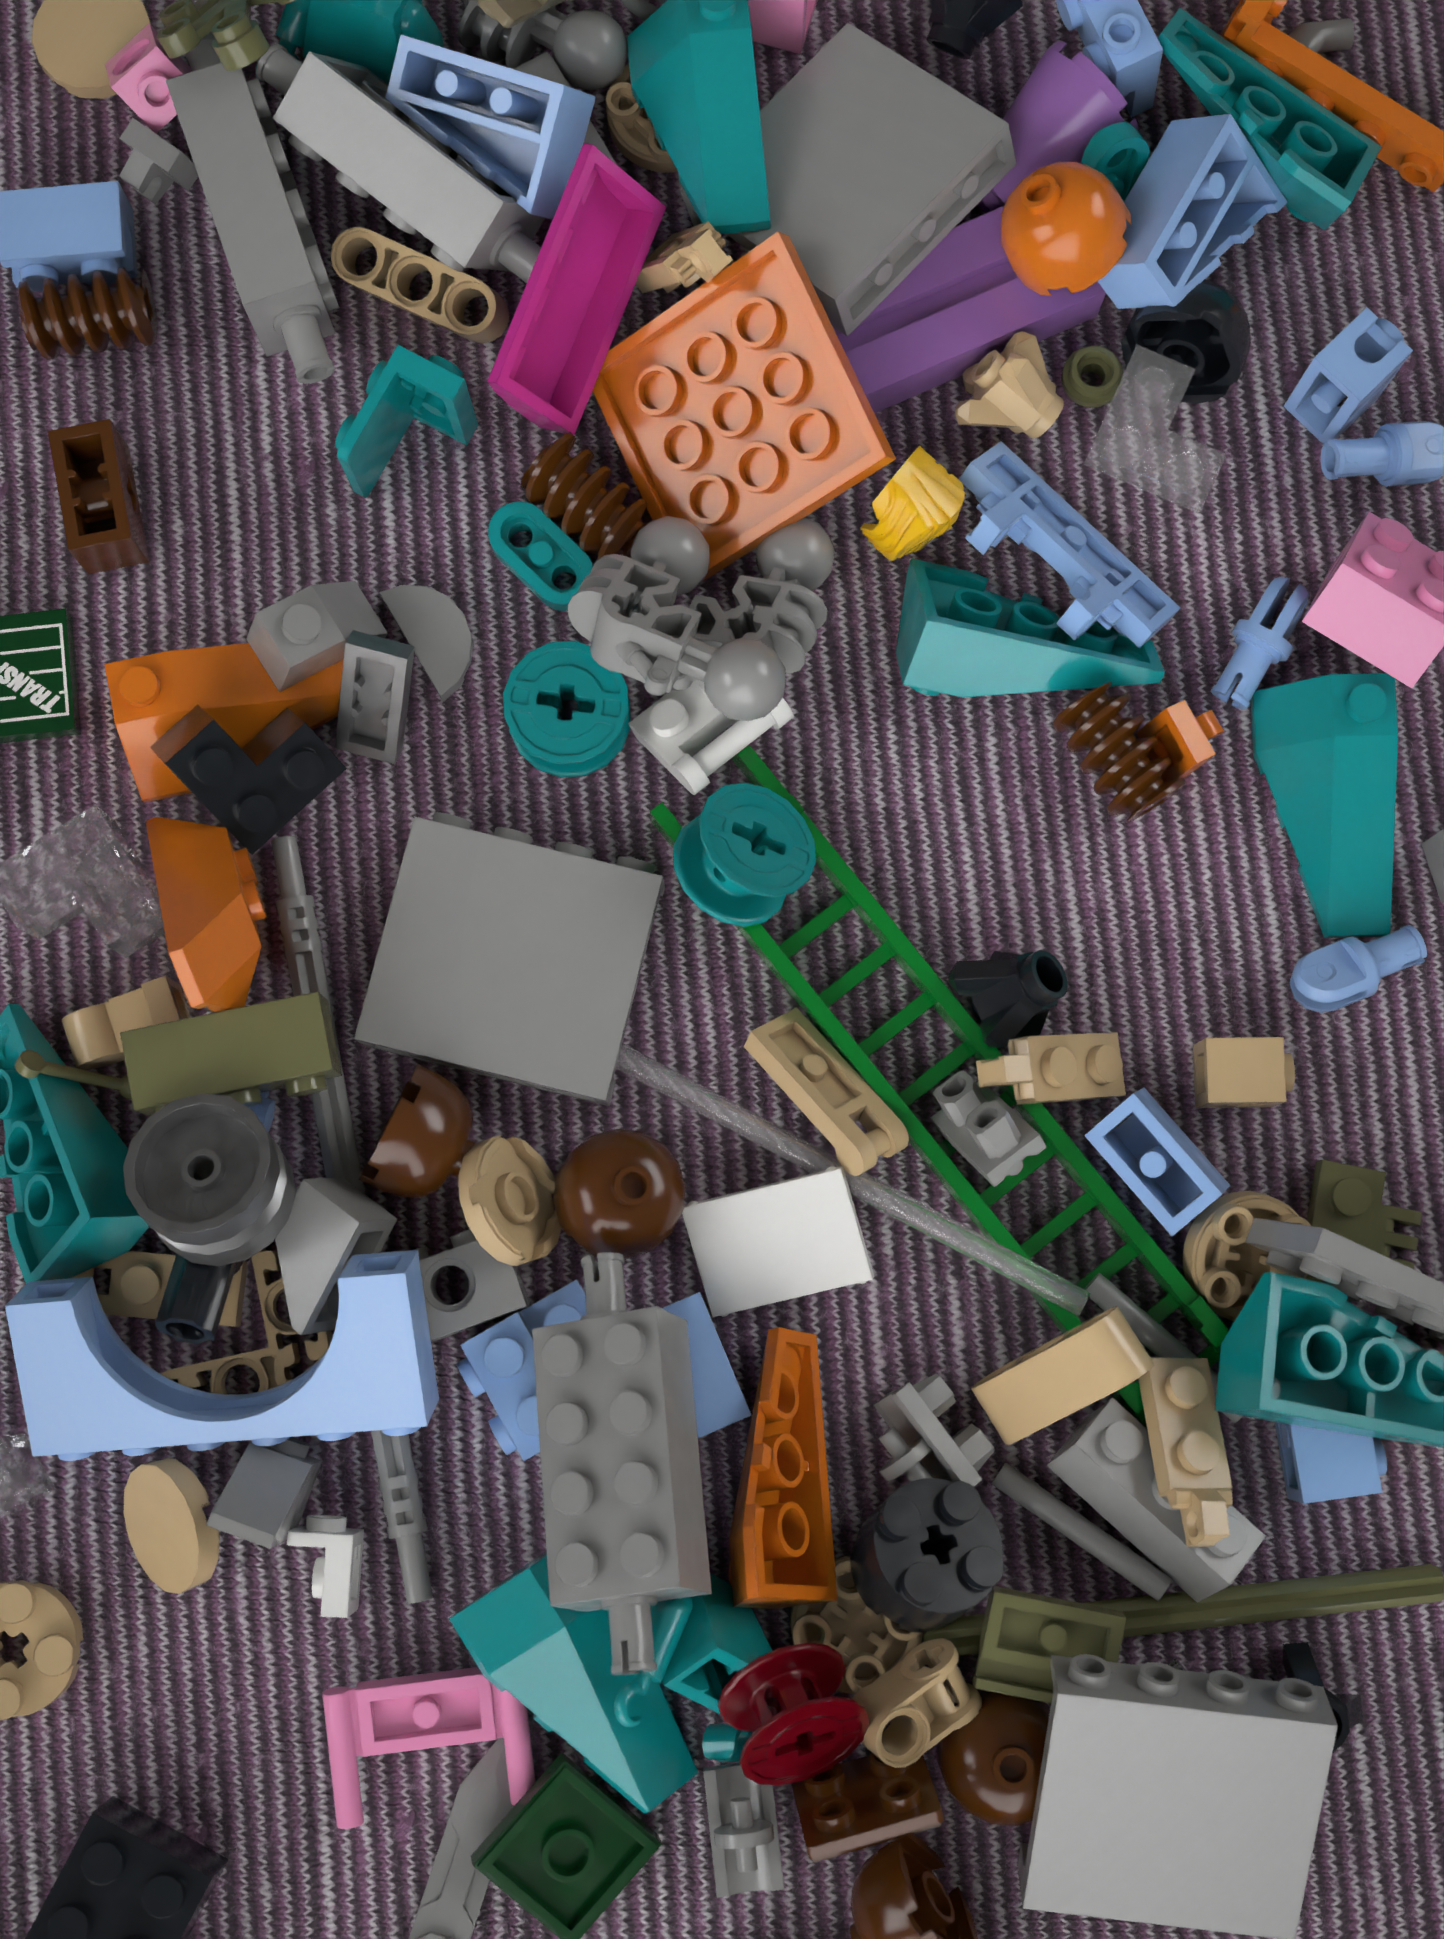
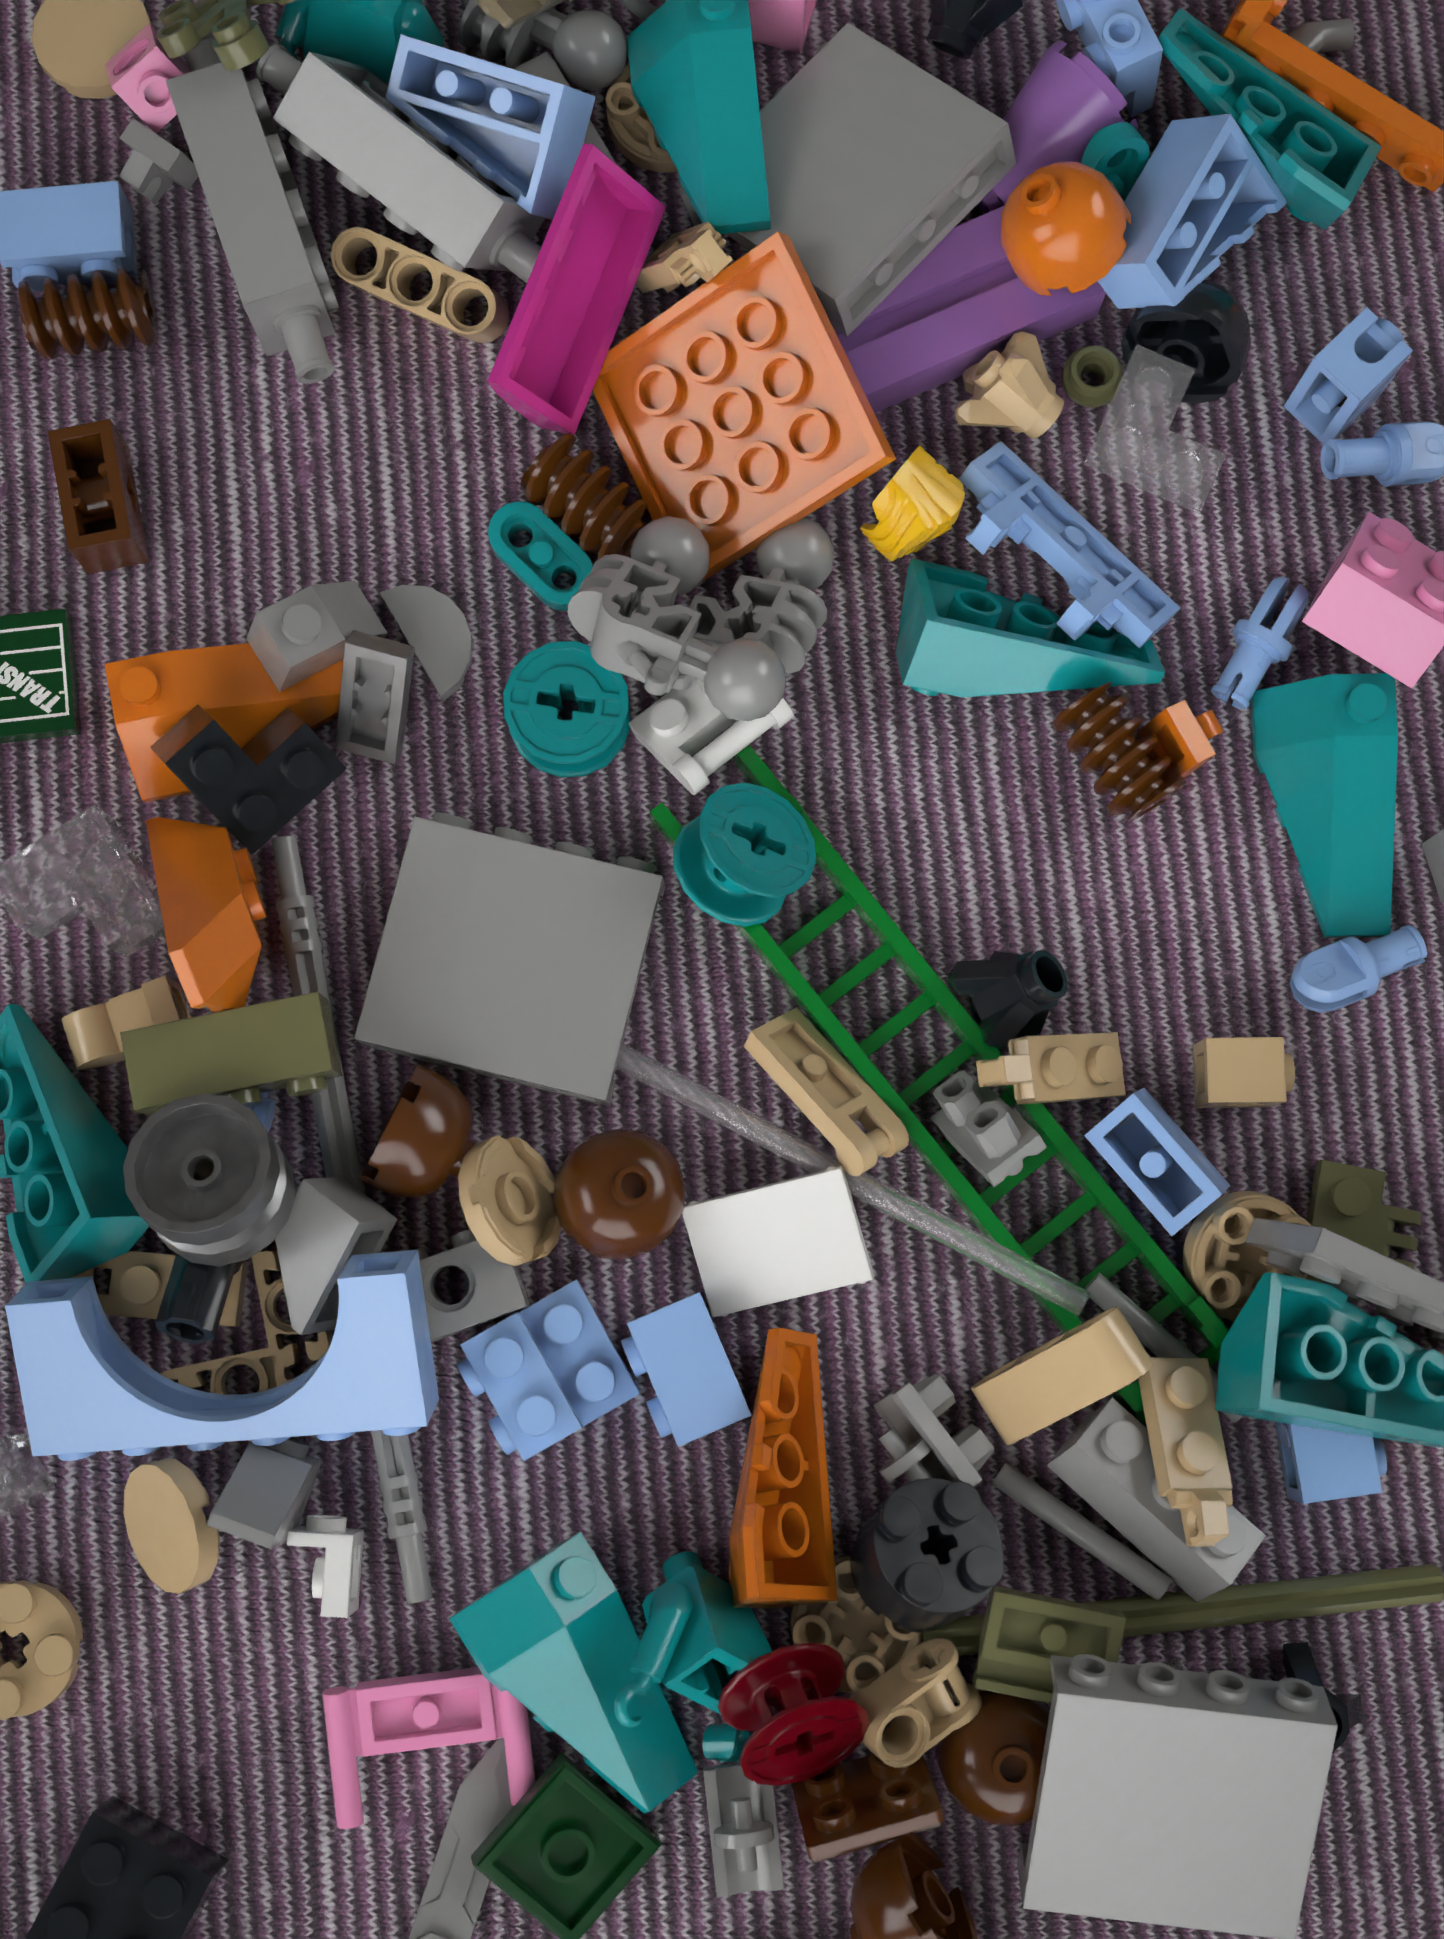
olive hinge [15,1050,132,1099] -> none
teal bracket [335,345,478,498] -> none
light grey brick [532,1252,712,1675] -> none

